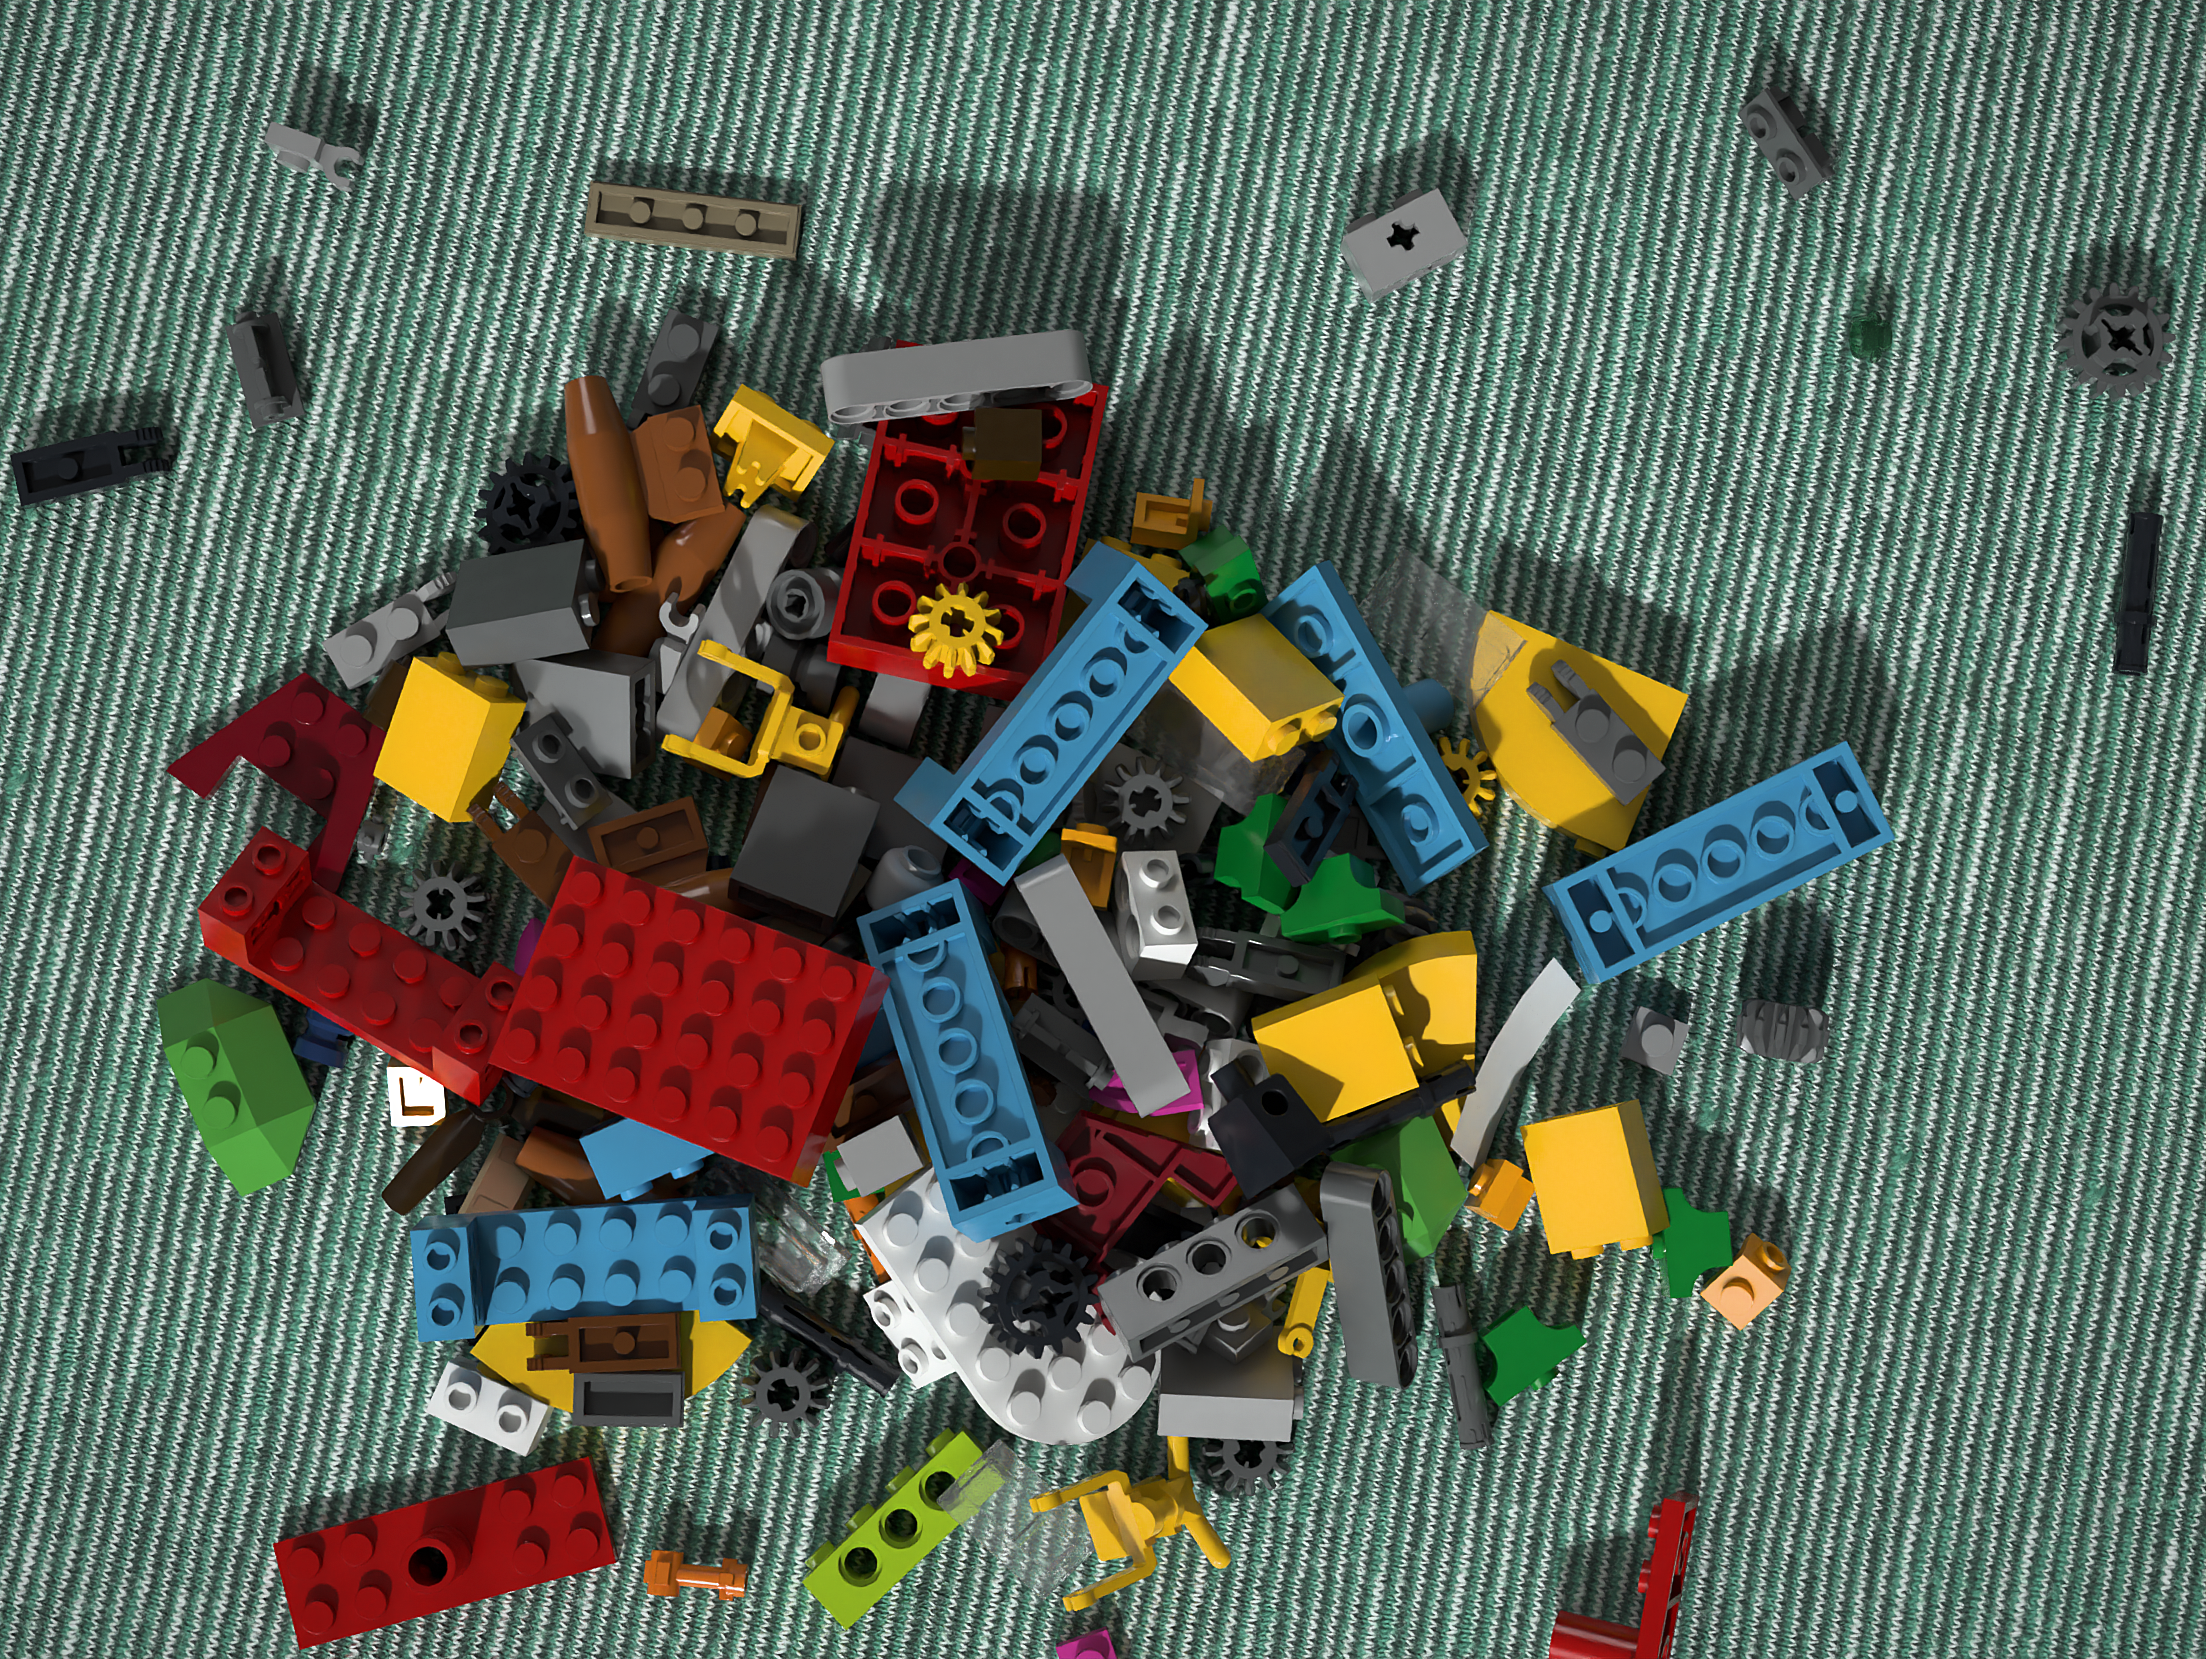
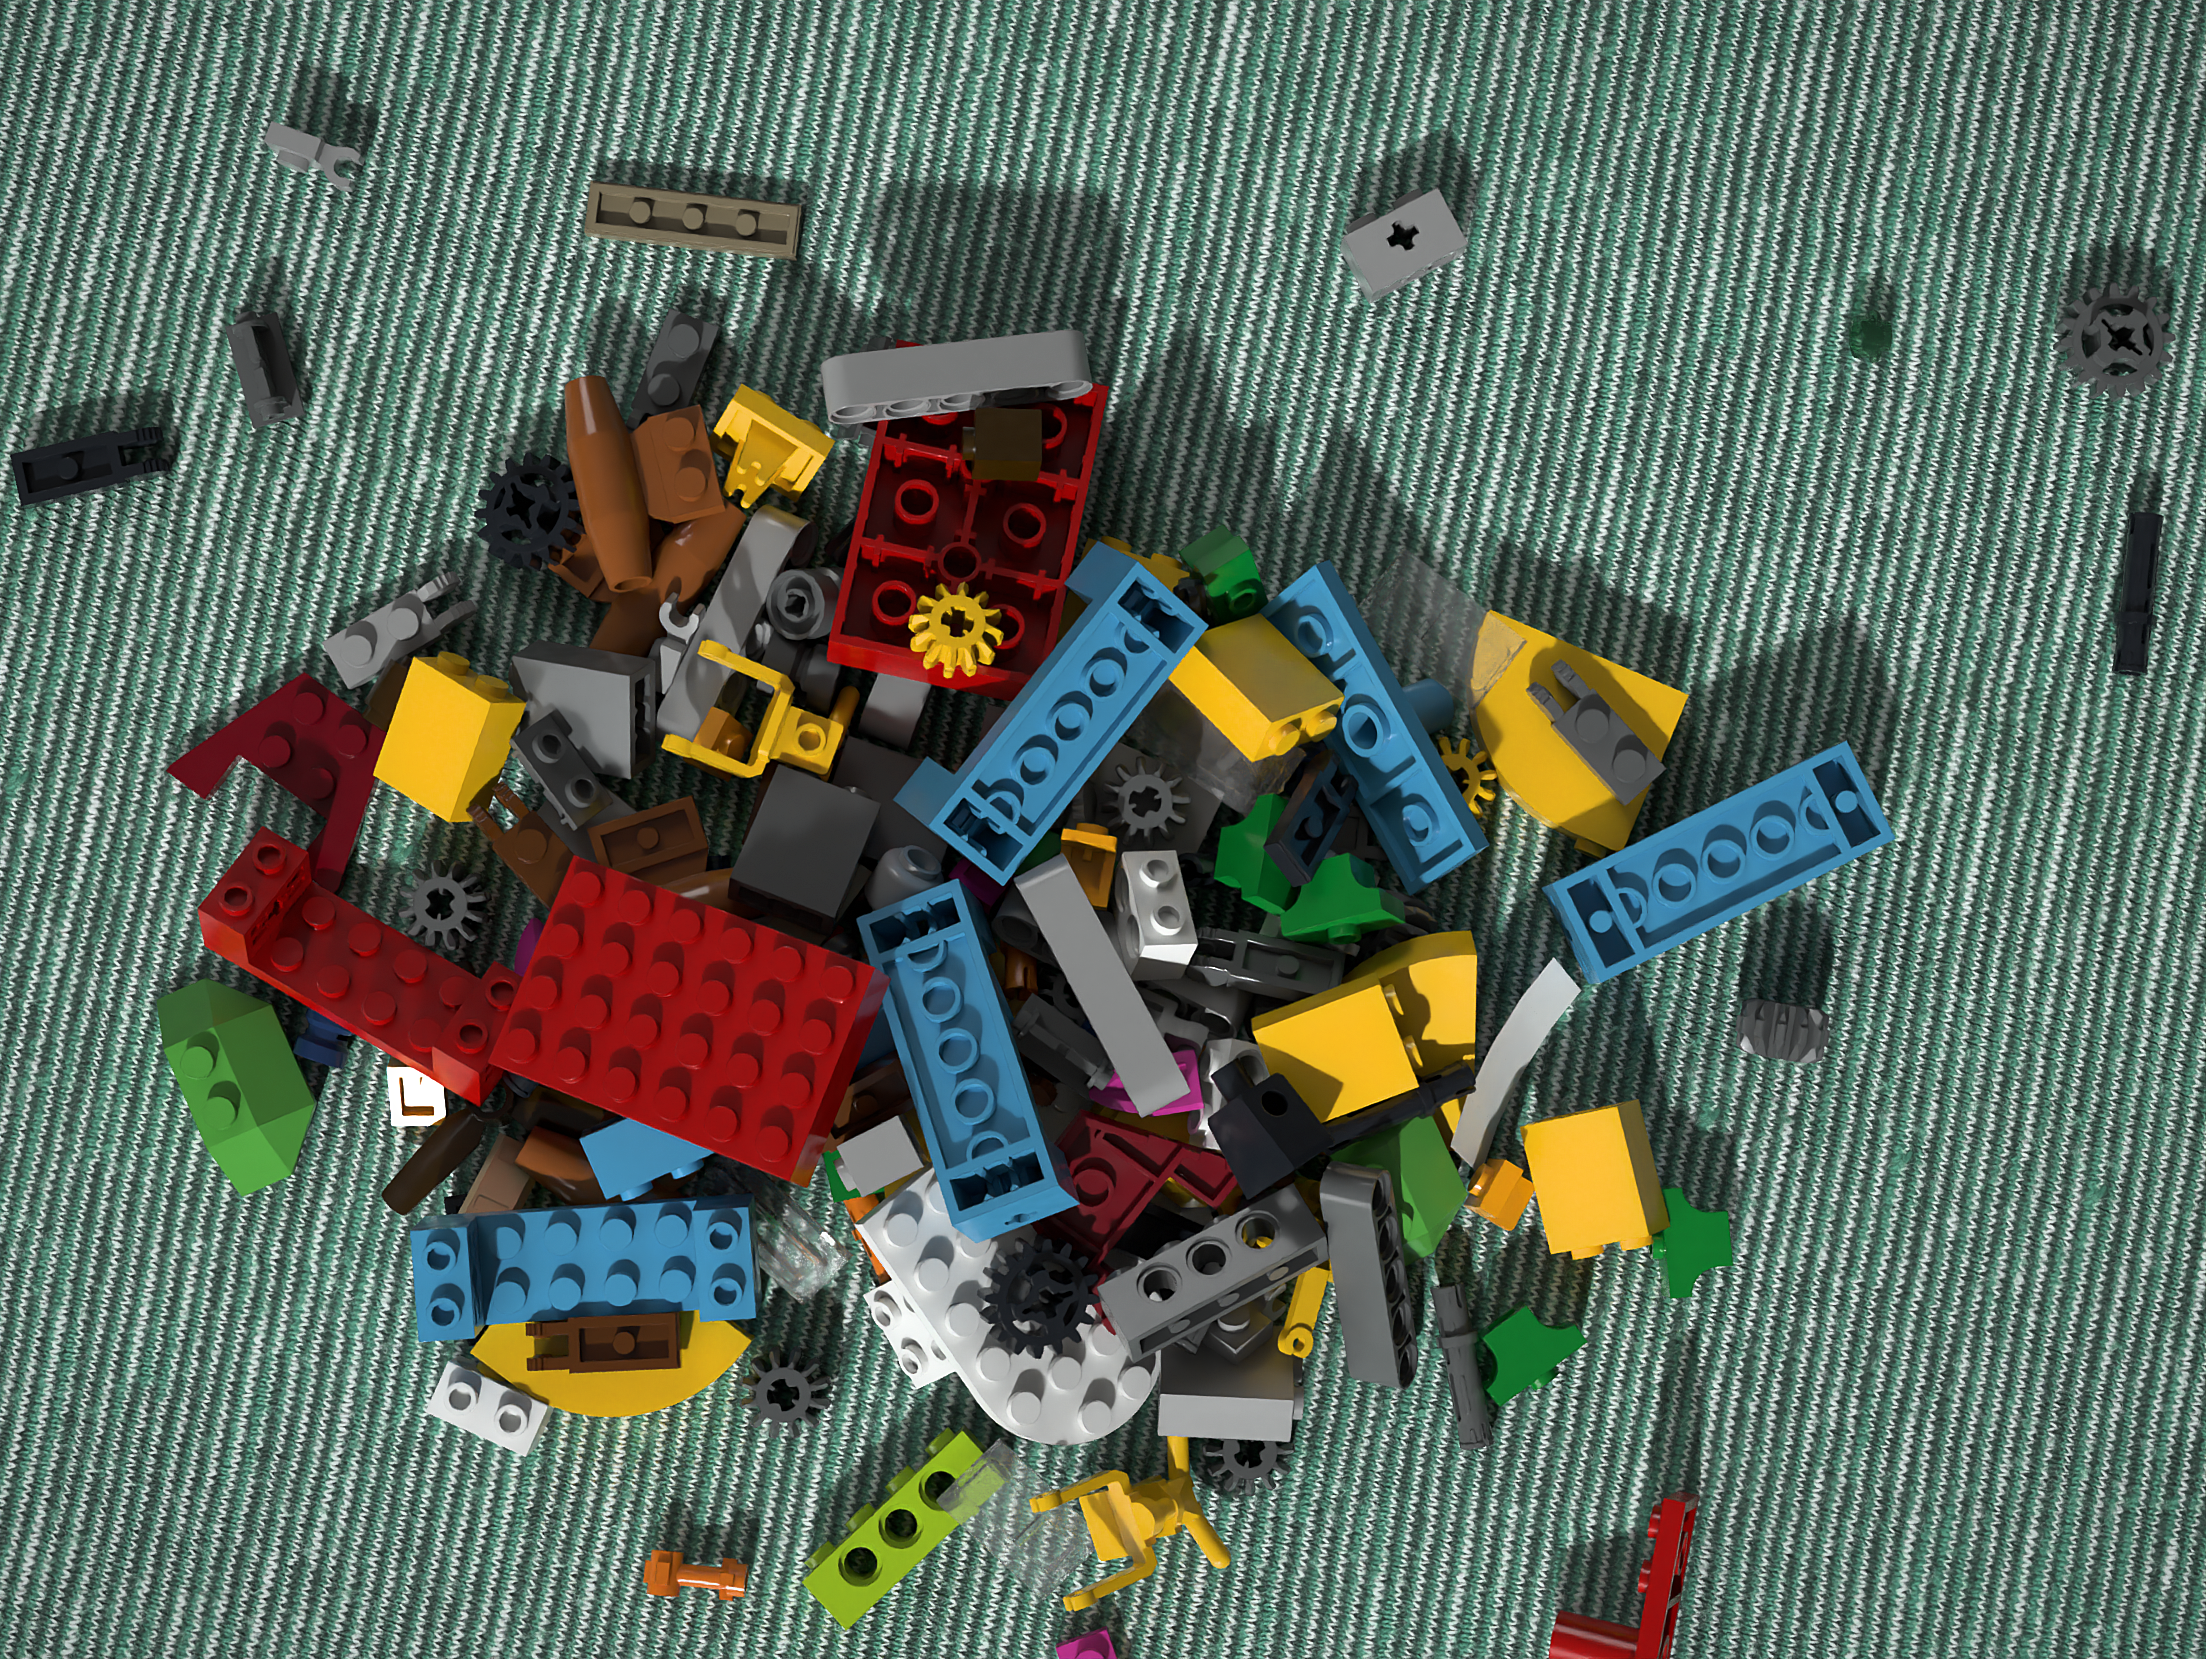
red plate [273,1454,619,1650] -> none
dark grey piece [357,814,389,861] -> none
dark grey brick [445,539,606,671] -> none
dark grey tile [572,1371,685,1428] -> none
black pin [758,1280,903,1399] -> none
light orange bracket [1130,478,1213,550] -> none
light grey plate [1618,1006,1690,1076] -> none
light orange bracket [1700,1233,1792,1331] -> none
dark grey hinge [1738,85,1836,201] -> none

